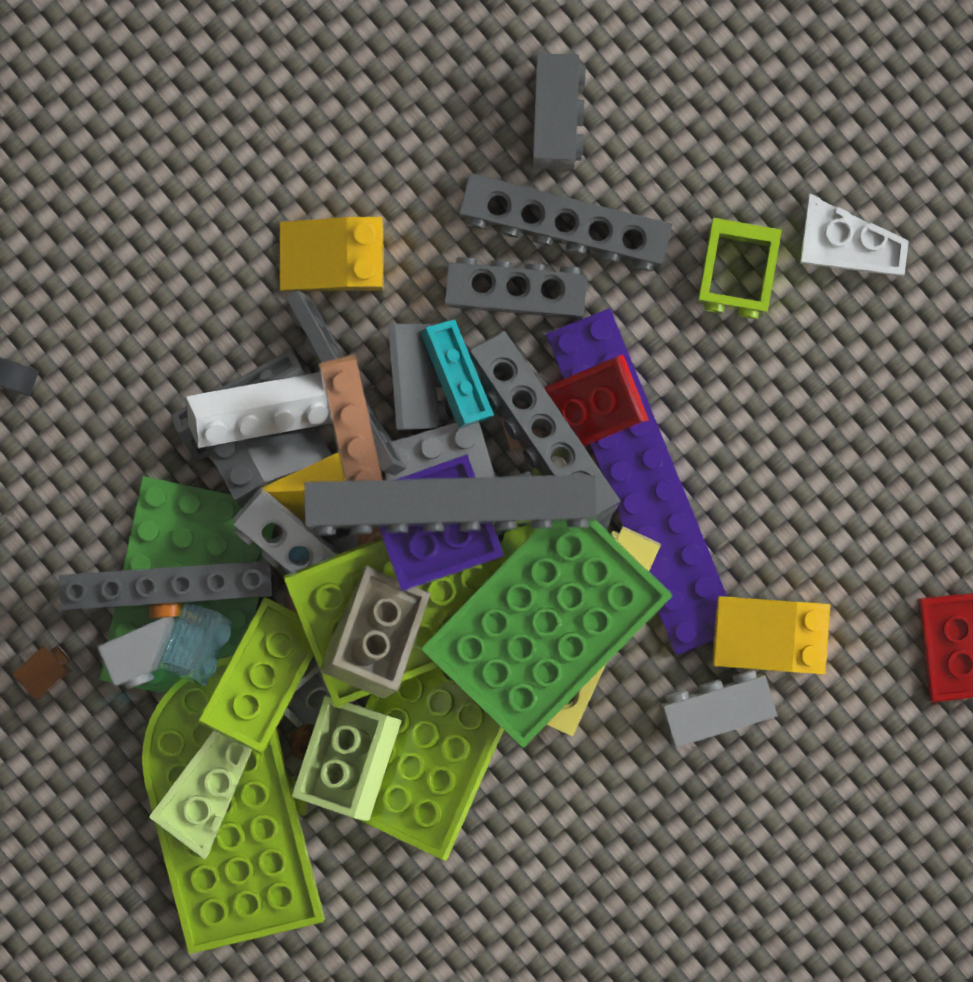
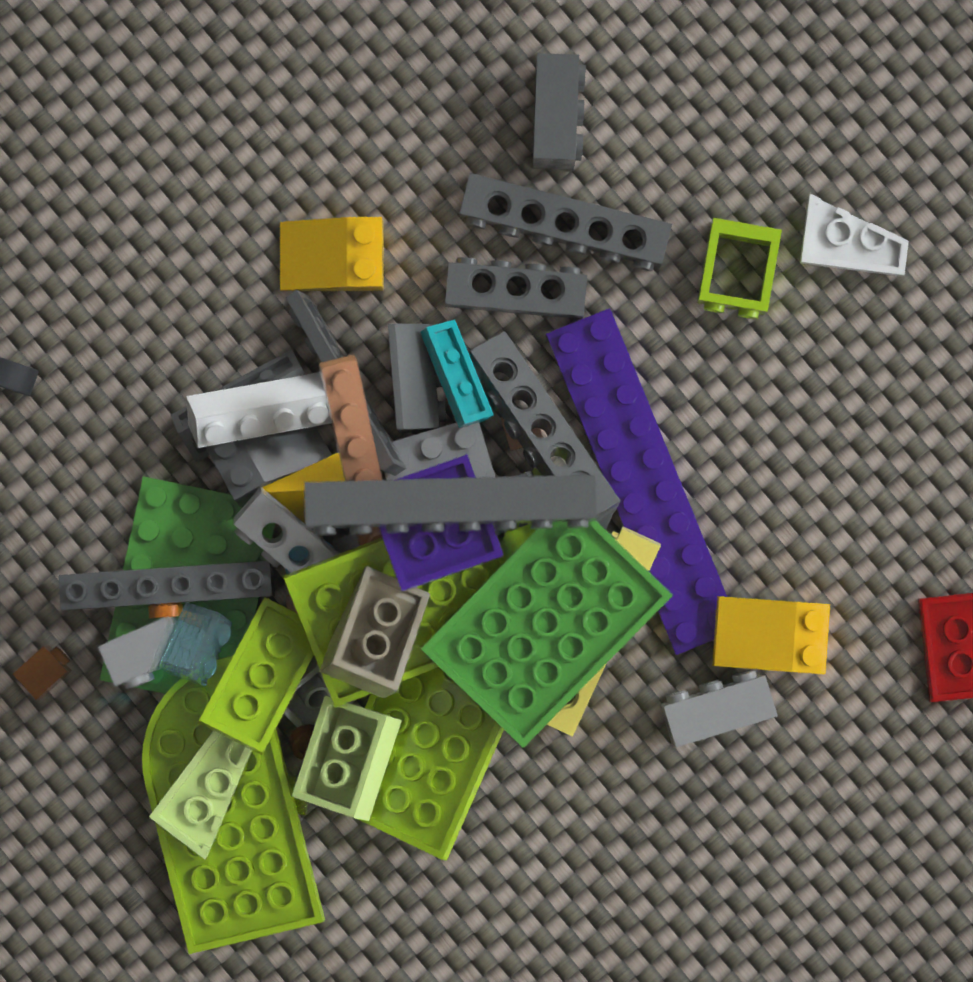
red tile [544,354,649,446] -> none

